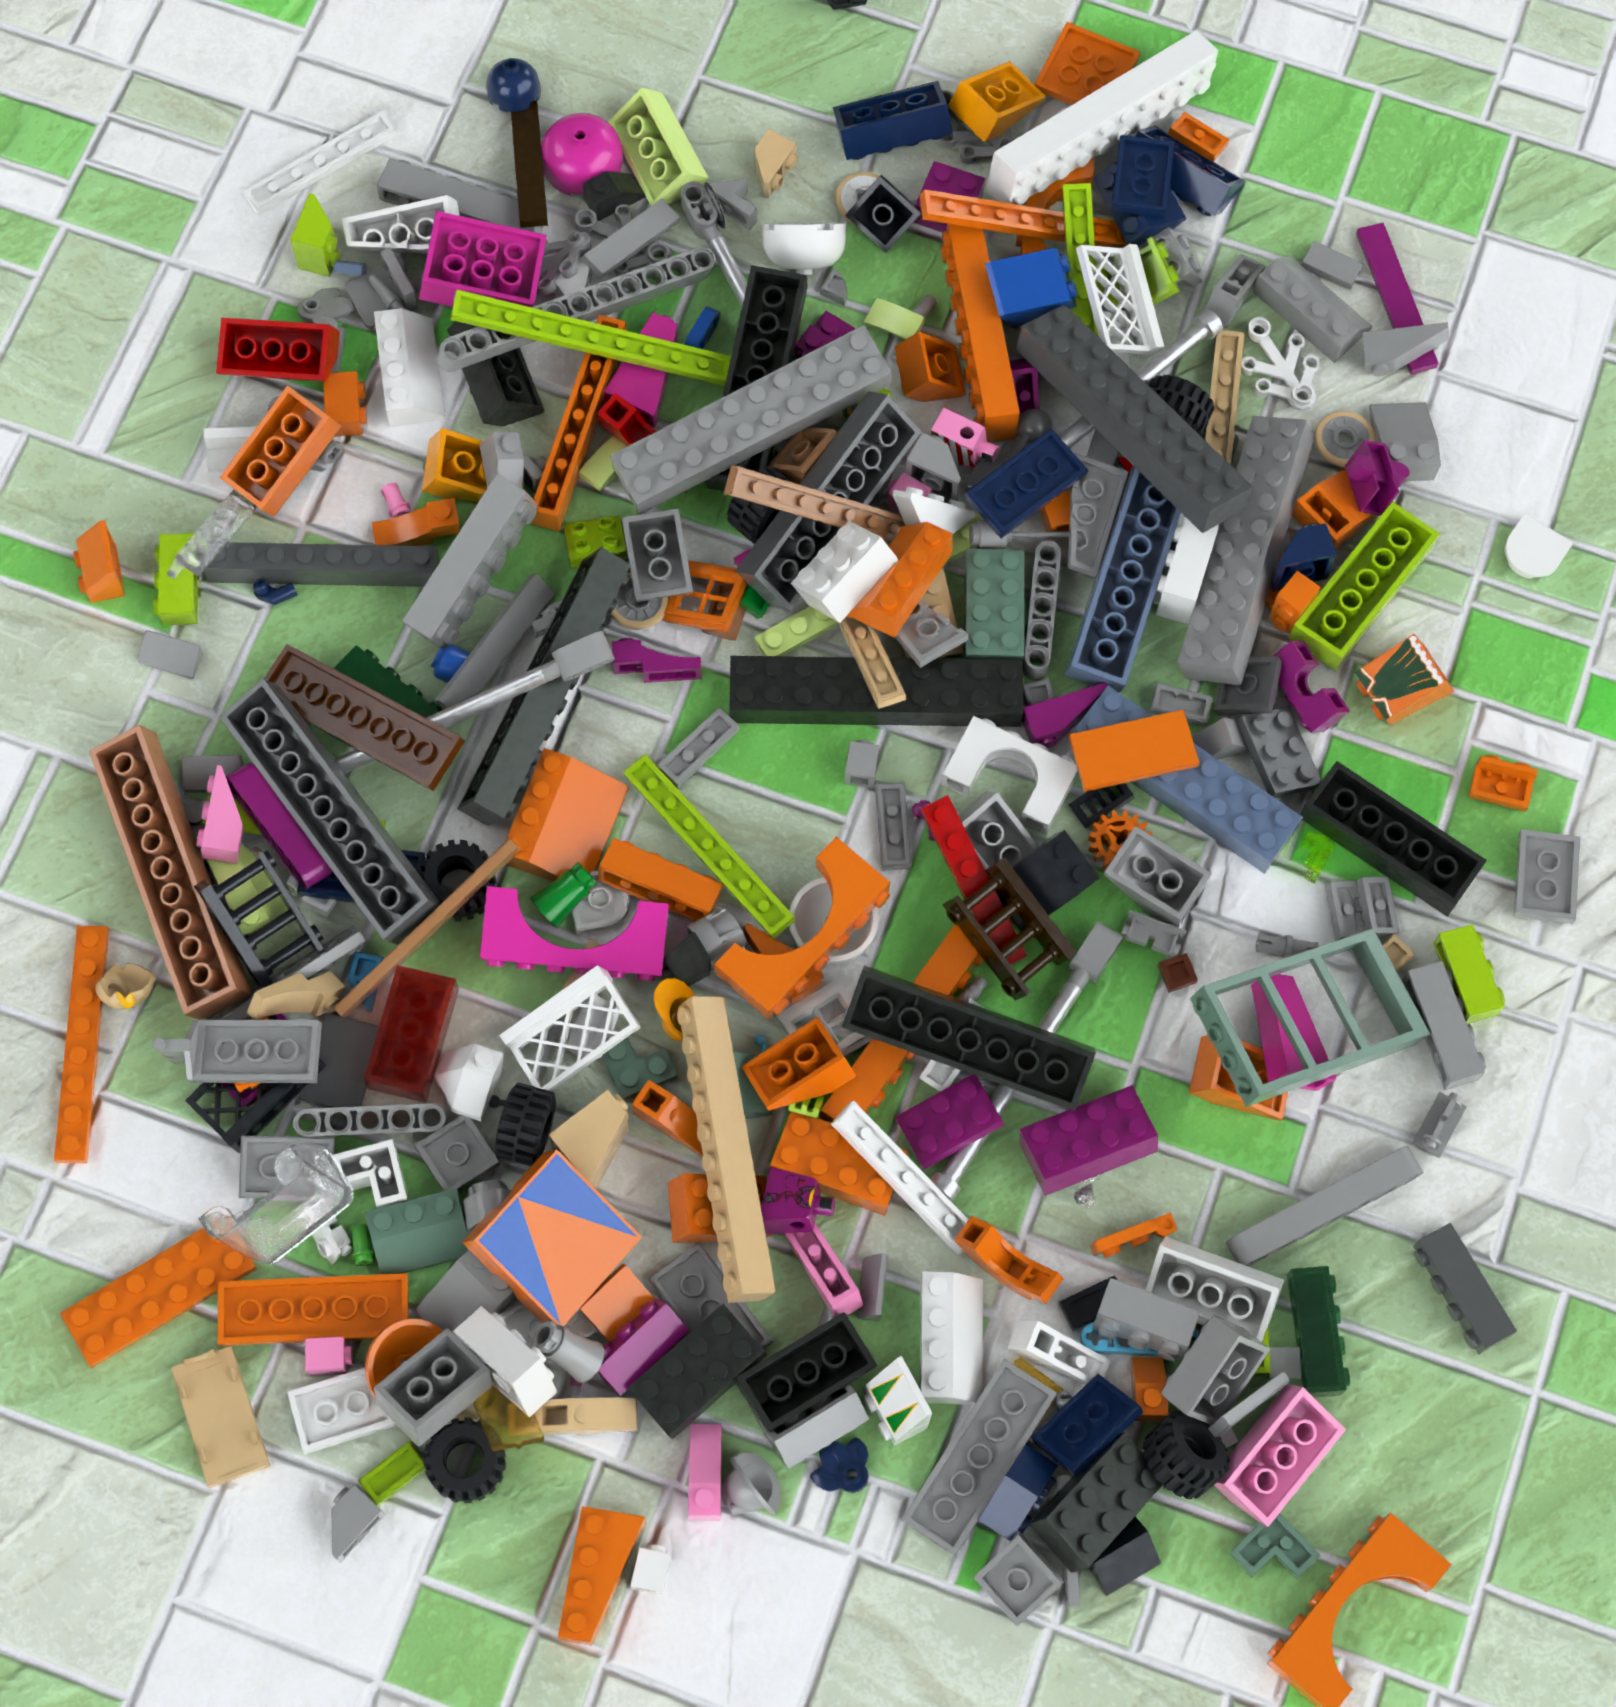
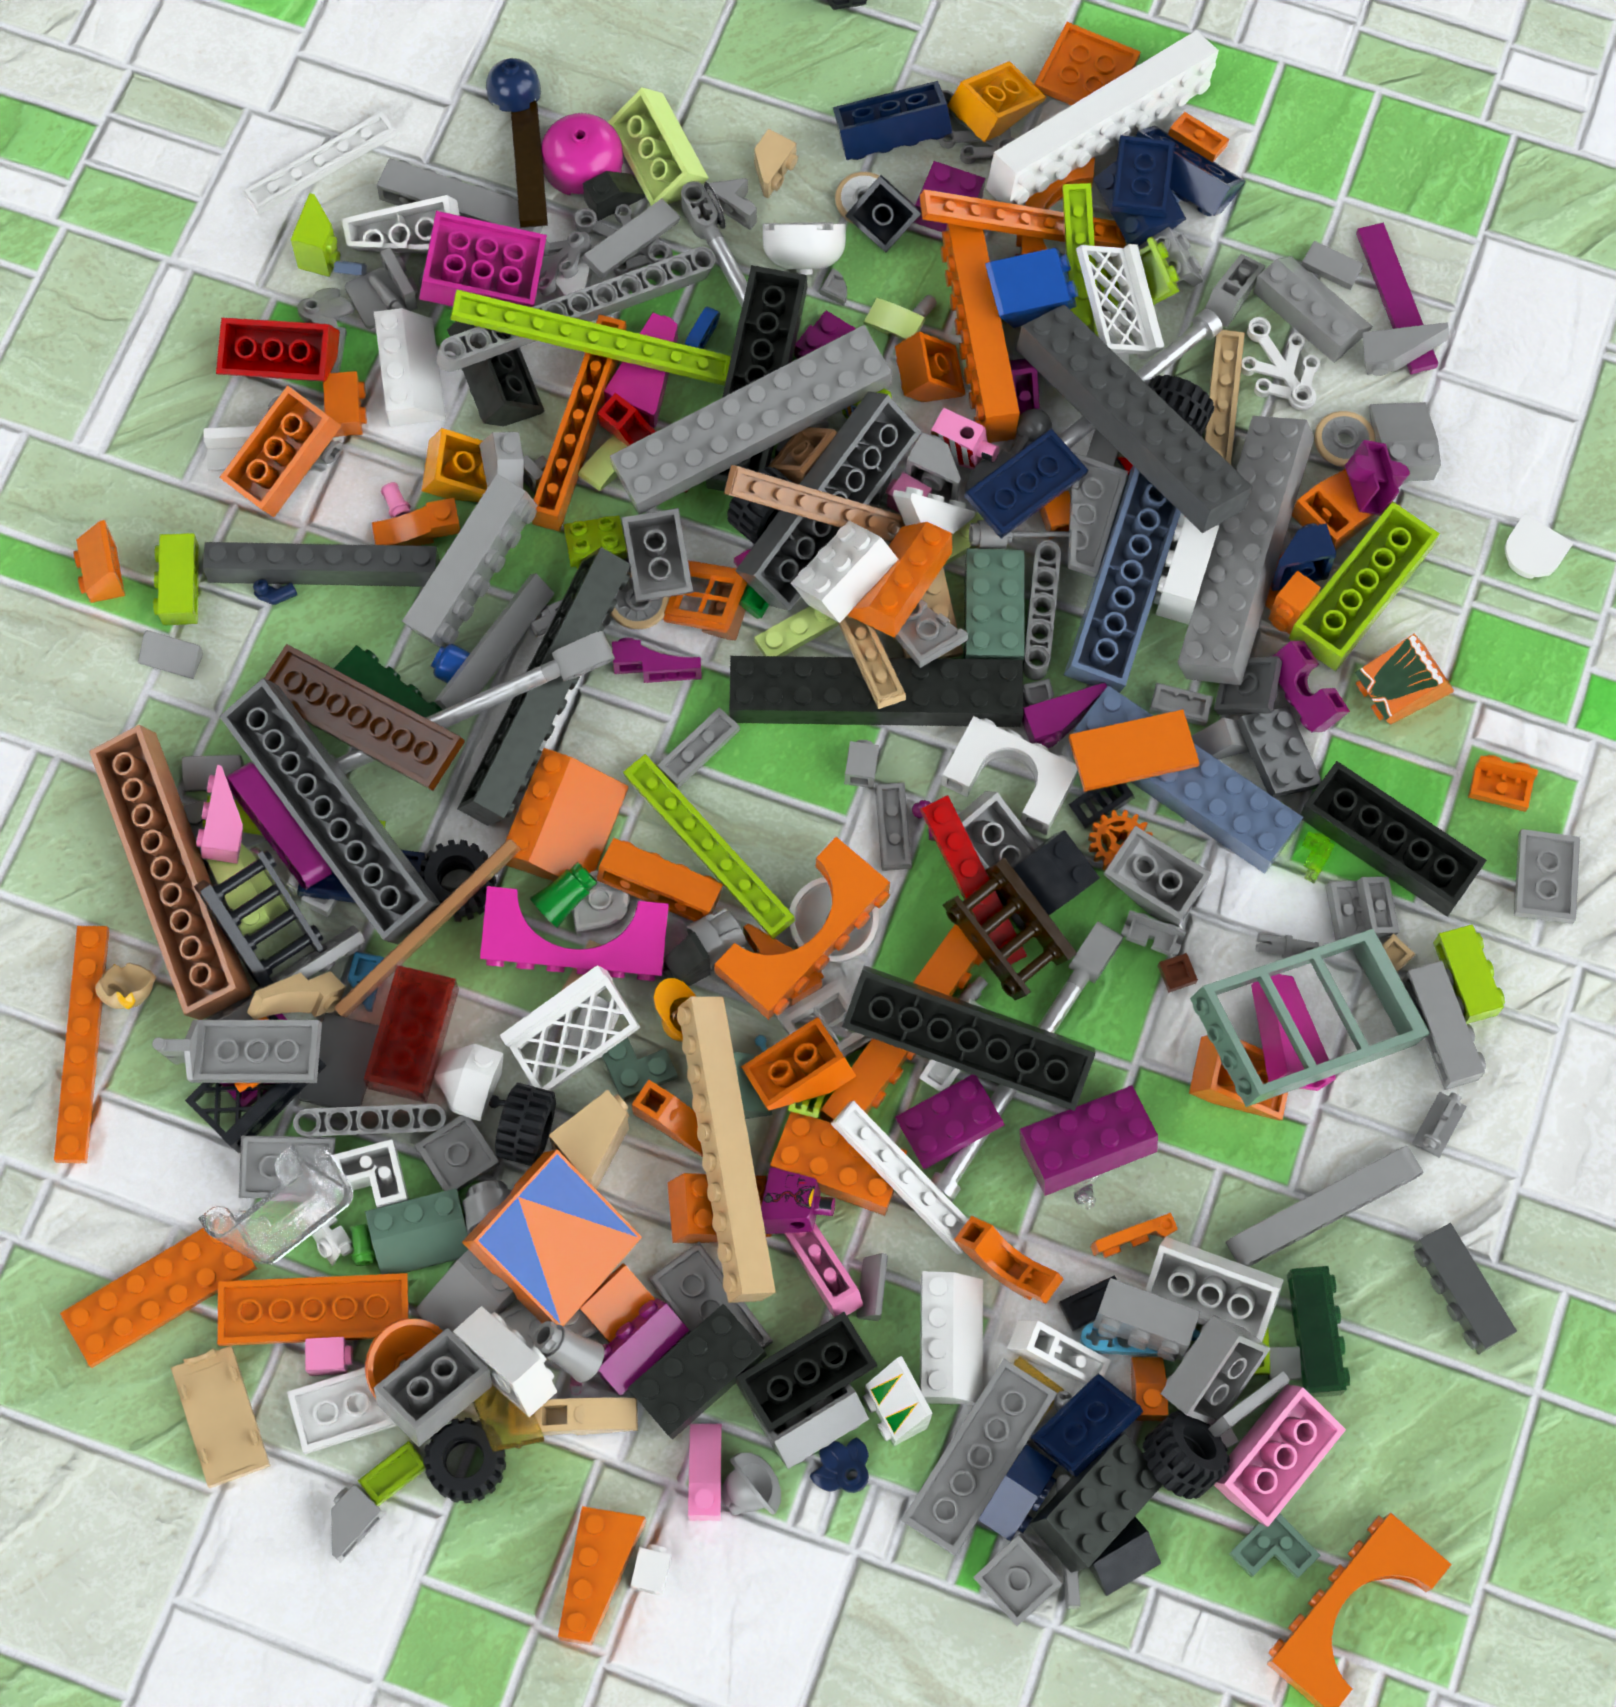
clear fence [167,490,257,579] -> none

